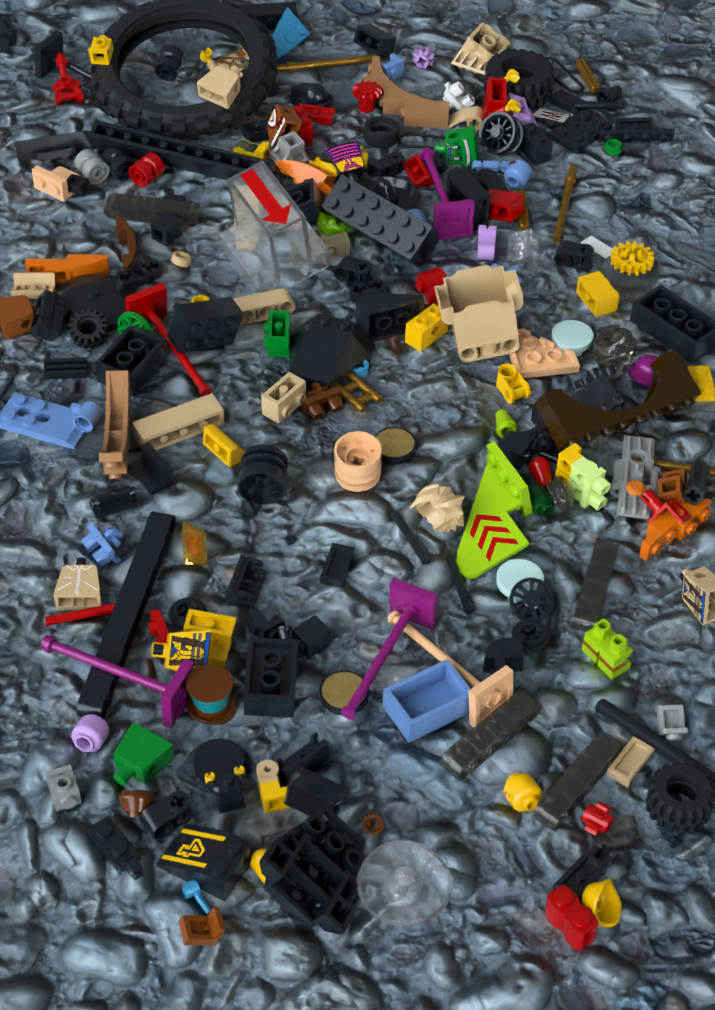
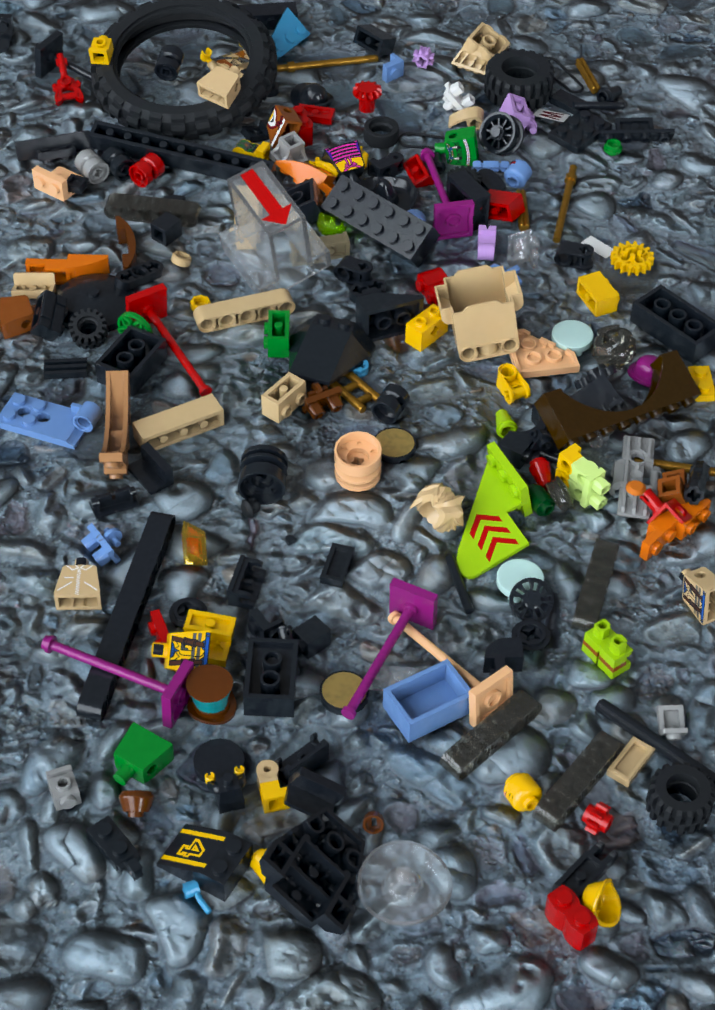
red bar [45,603,116,626] -> none
lavender head [71,714,110,752] -> none
black piece [140,791,193,839] -> none
black brick [167,297,244,353] -> none
dark orange bracket [178,907,225,946] -> none
yellow brick [203,424,244,468] -> none
medium nougat arch [363,56,449,129] -> none
black bar [390,510,430,564] -> none
red torso [483,69,521,119] -> none
black brick [519,122,553,166] -> none
none -> black wheel [371,383,410,424]

